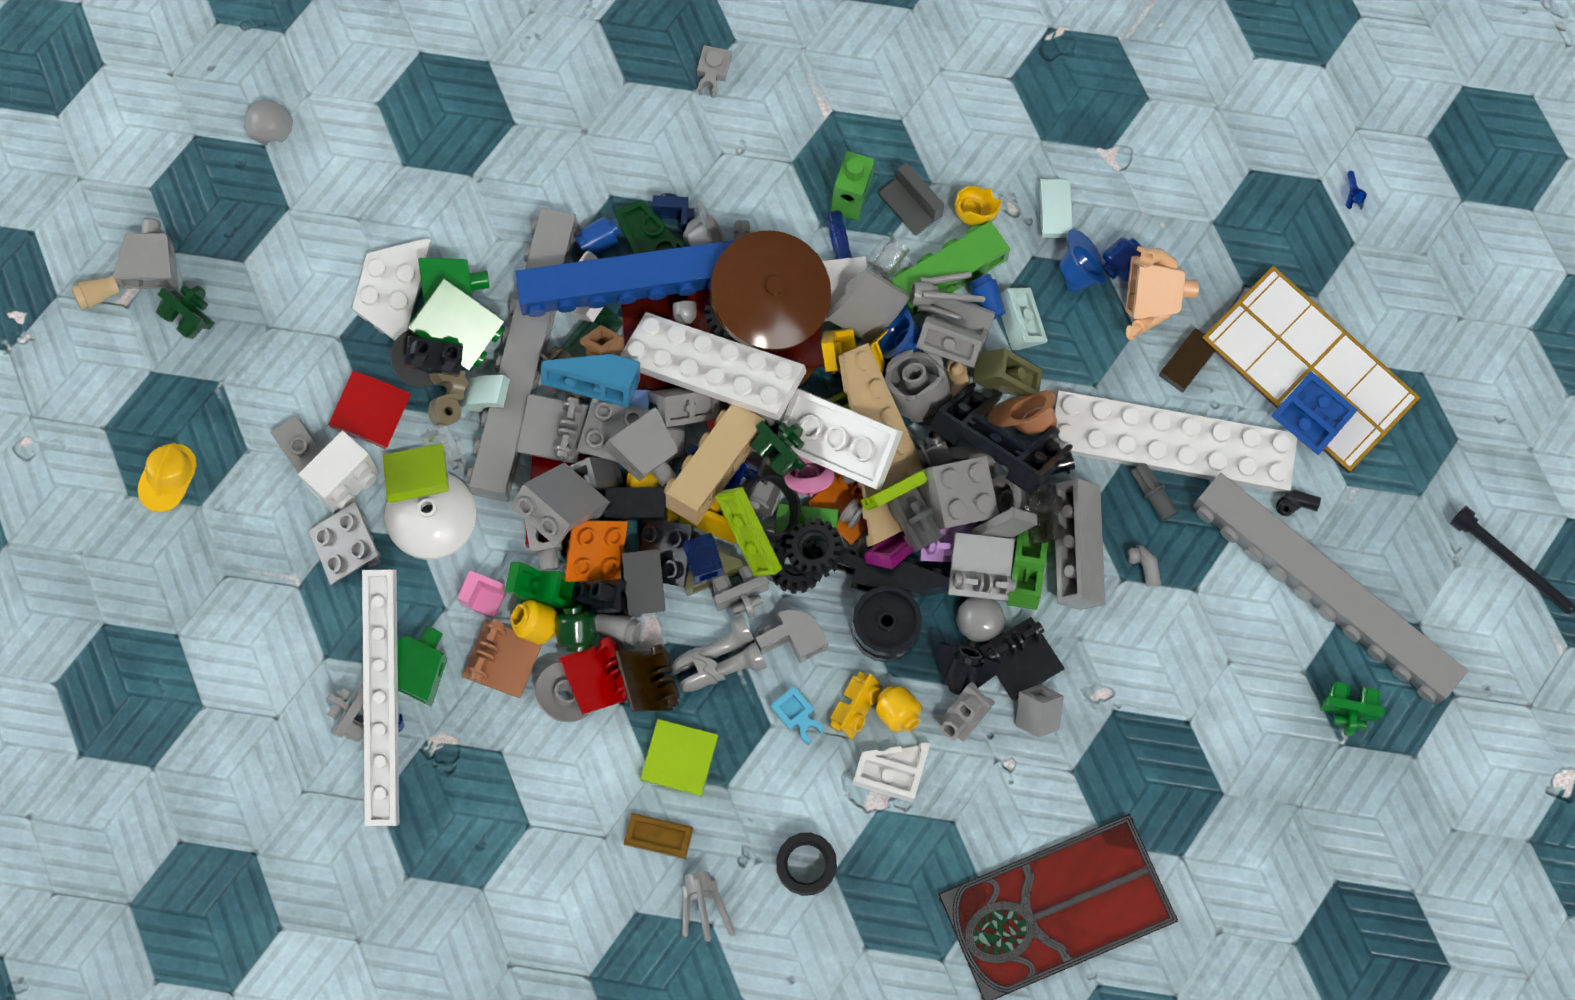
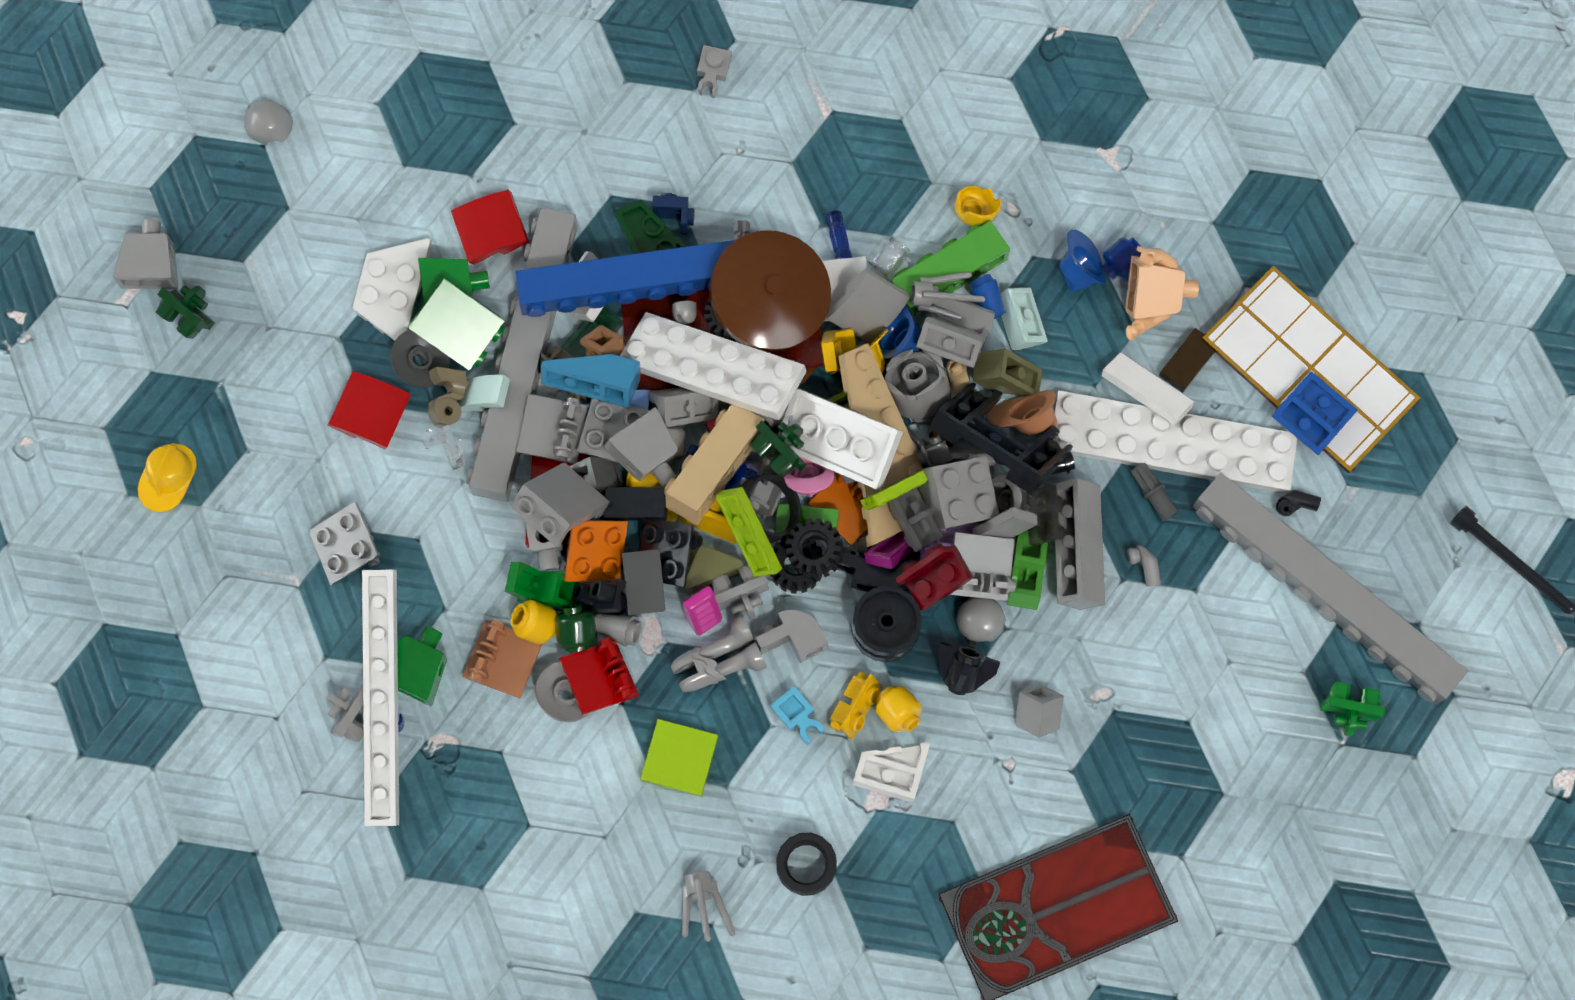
tan cone [71,276,120,310] -> none
light grey plate [270,416,321,473] -> none
white brick [298,430,379,514] -> none
lime tile [383,443,450,503] -> none
white dish [384,473,477,560] -> none
black hips [404,336,463,377] -> none
bright pink panel [457,570,506,618] -> none
blue brick [574,216,620,255] -> none
dark brown hinge [615,644,681,712] -> none
pearl gold tile [624,813,694,860] -> none
clear blue panel [682,533,724,585] -> none
light grey piece [683,200,726,246] -> none
bright green torso [831,151,875,221] -> none
light grey bush [839,498,863,529] -> none
dark grey panel [879,162,944,236] -> none
light grey hips [940,682,995,742] -> none
black hinge [979,617,1065,701] -> none
light aqua slope [1039,179,1072,238] -> none
clear blue hand [1345,171,1367,210] -> none
none -> red slope [451,189,529,265]
none -> dark pink slope [683,586,722,636]
none -> dark red bracket [895,544,974,611]
none -> white tile [1101,353,1194,425]

